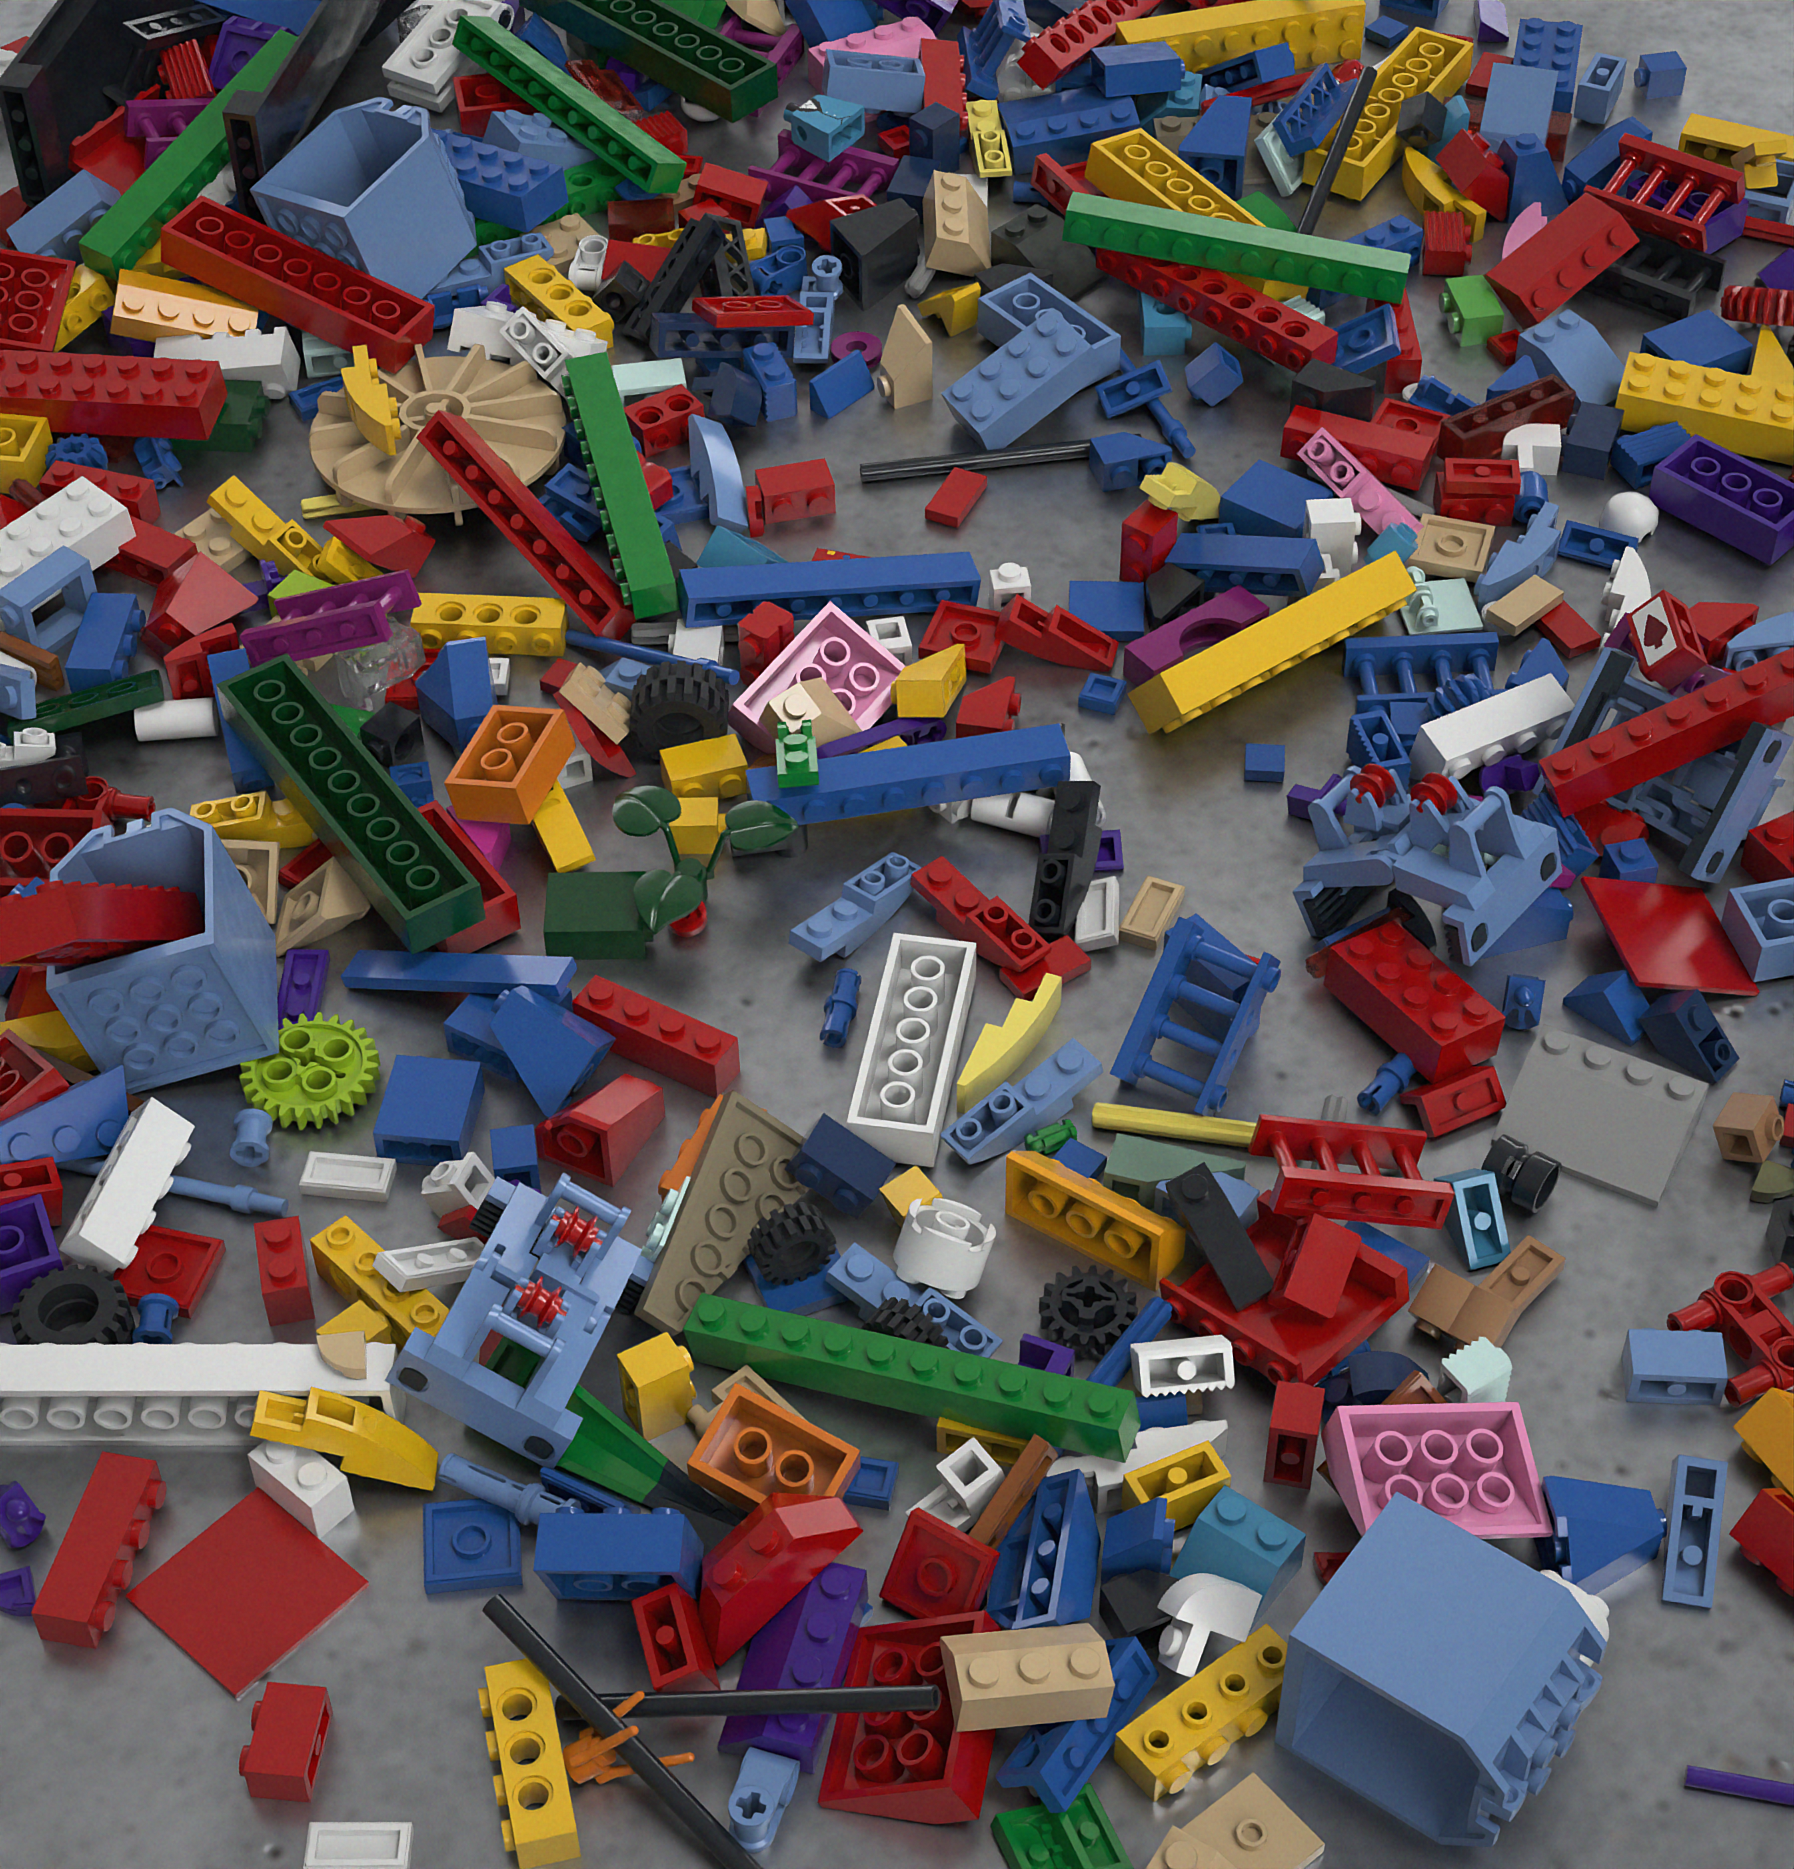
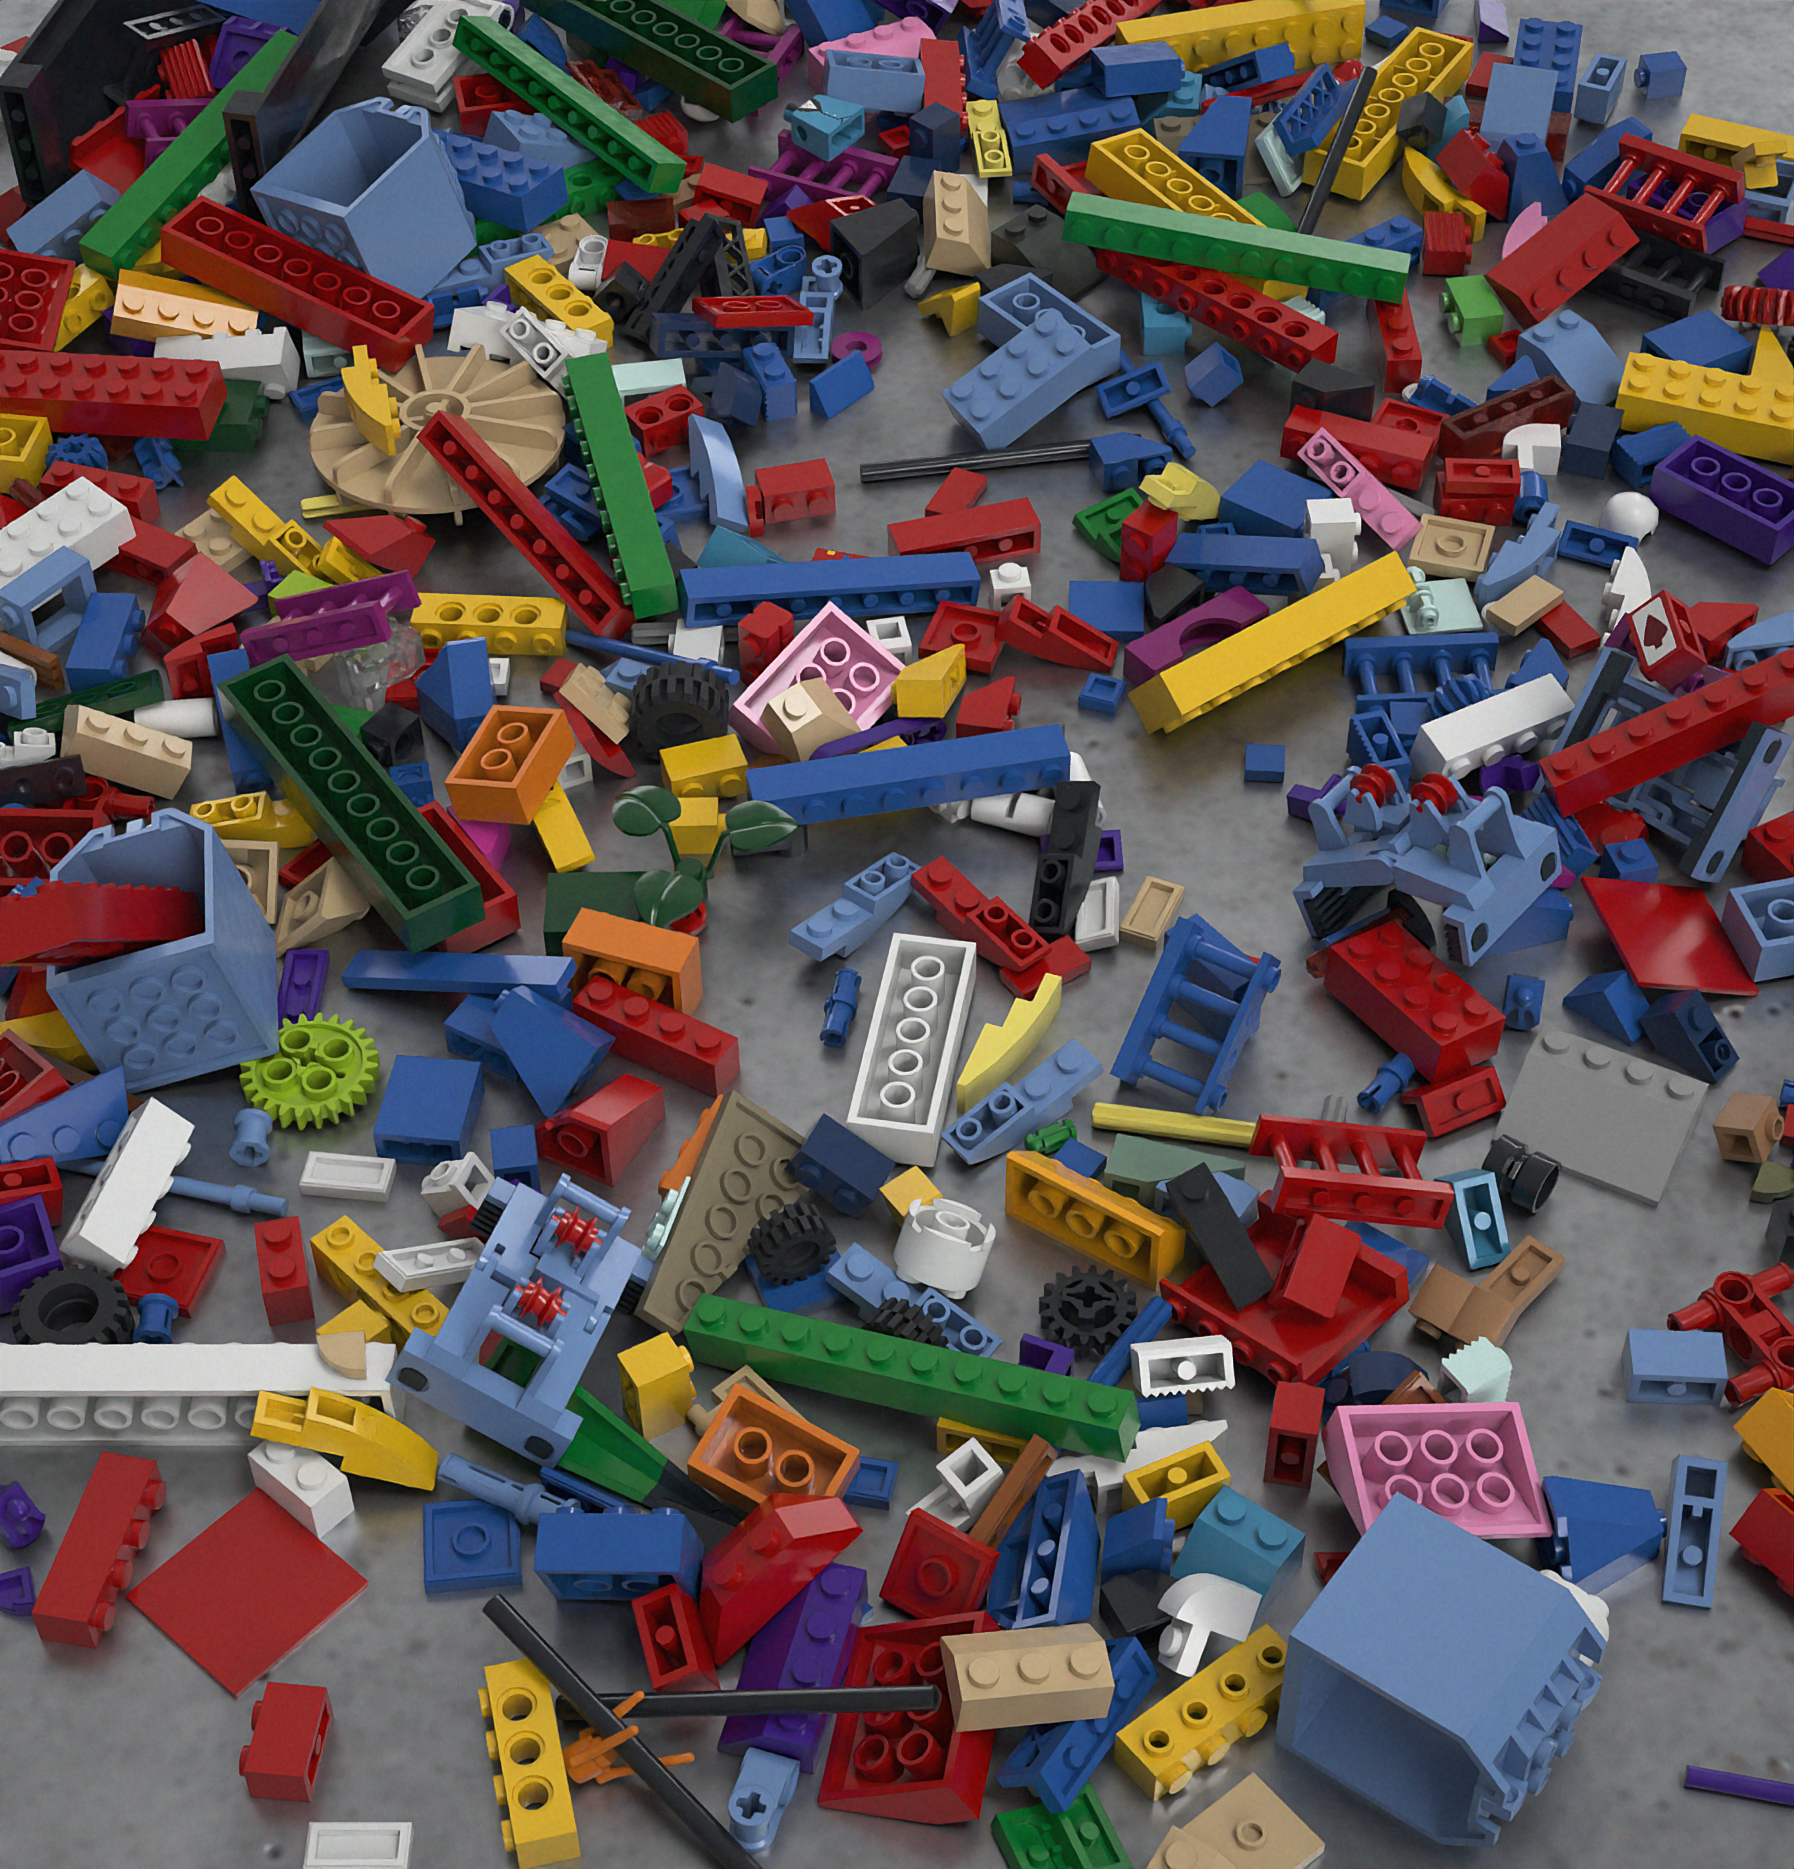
green hinge [775,719,819,788] -> none
tan slope [877,304,933,409] -> none
blue tile [1331,303,1401,374] -> none
dark azure brick [1364,522,1418,565] -> none
none -> tan slope [60,705,192,800]
none -> orange brick [562,907,703,1017]
none -> red brick [887,497,1041,565]
none -> green slope [1072,487,1144,563]

